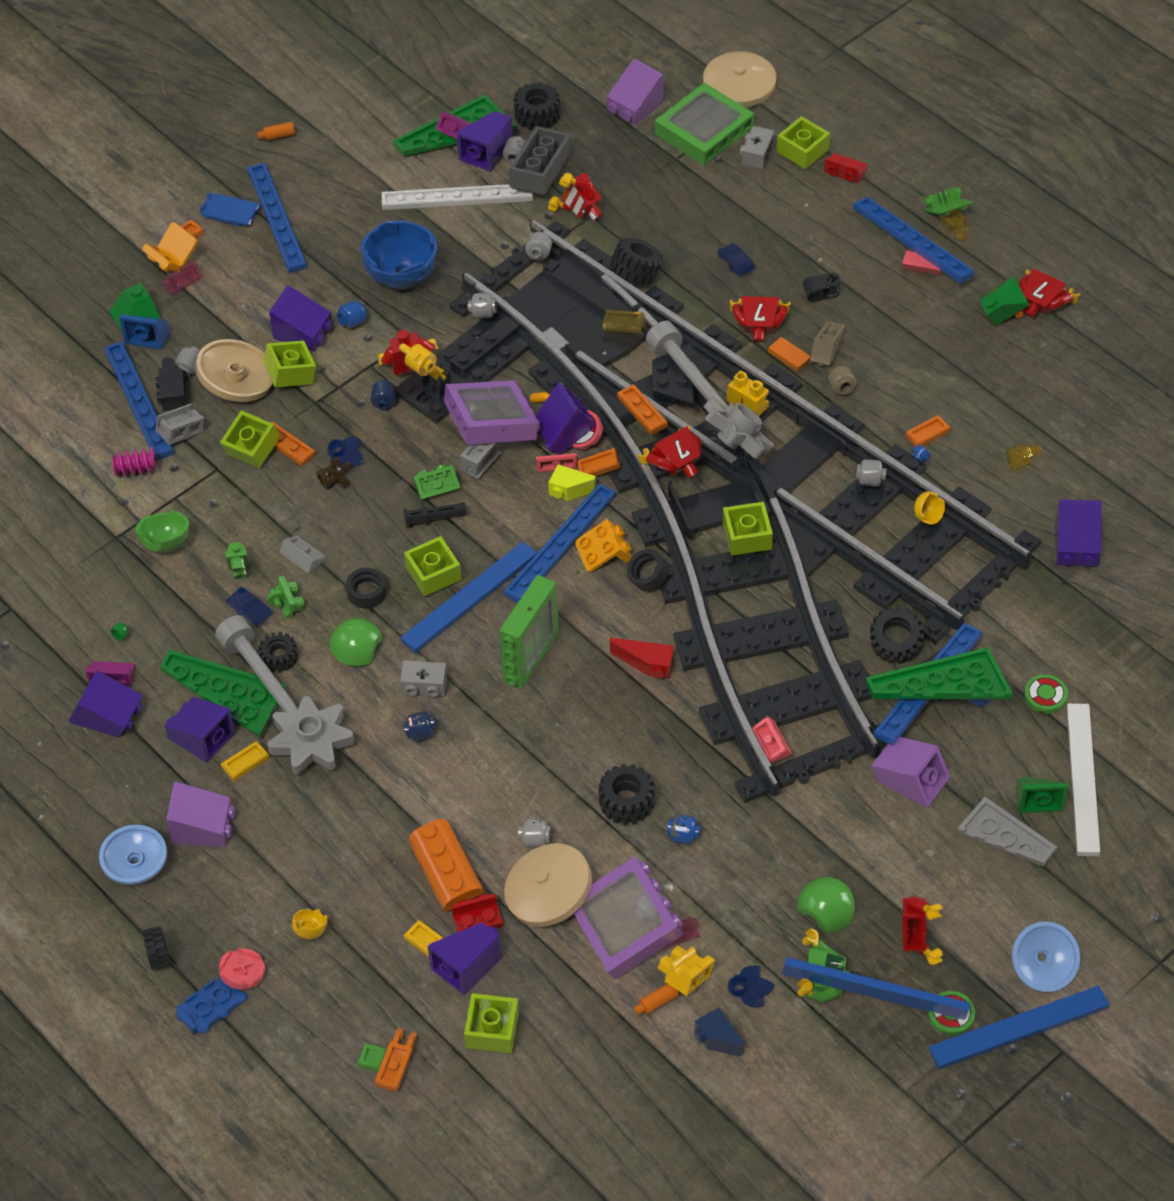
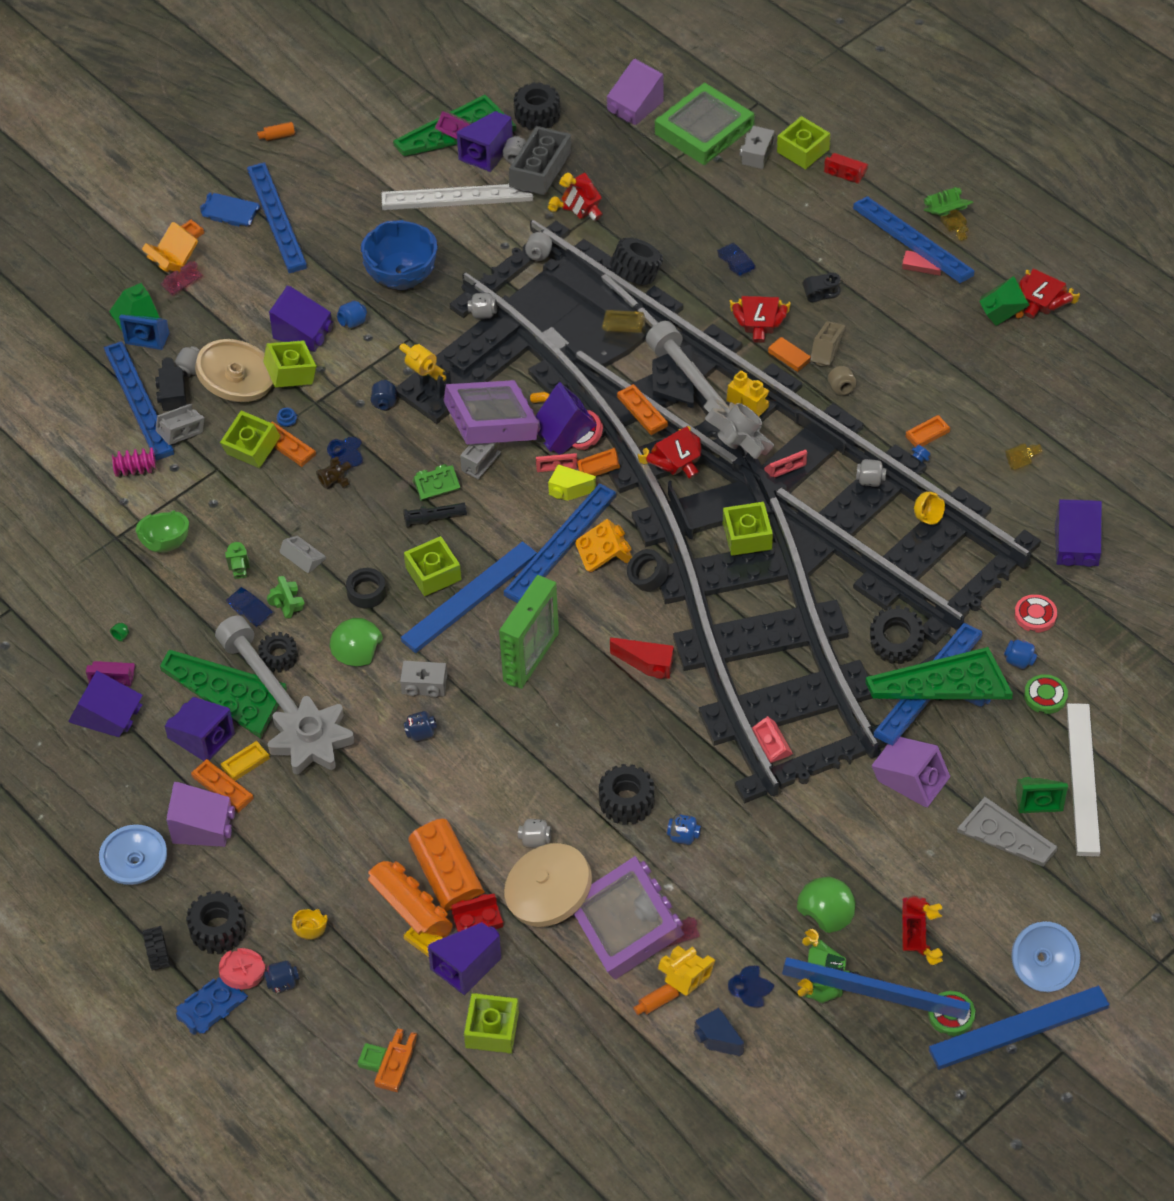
red torso [378,330,439,376] -> none
tan dish [703,52,776,107] -> none
none -> black tyre [186,891,247,954]
none -> orange tile [191,759,254,813]
none -> dark blue head [264,960,299,993]
none -> blue plate [277,408,297,427]
none -> orange container [368,861,453,937]
none -> coral slope [764,450,807,478]
none -> blue head [1004,638,1037,669]
none -> tile [1015,595,1057,633]

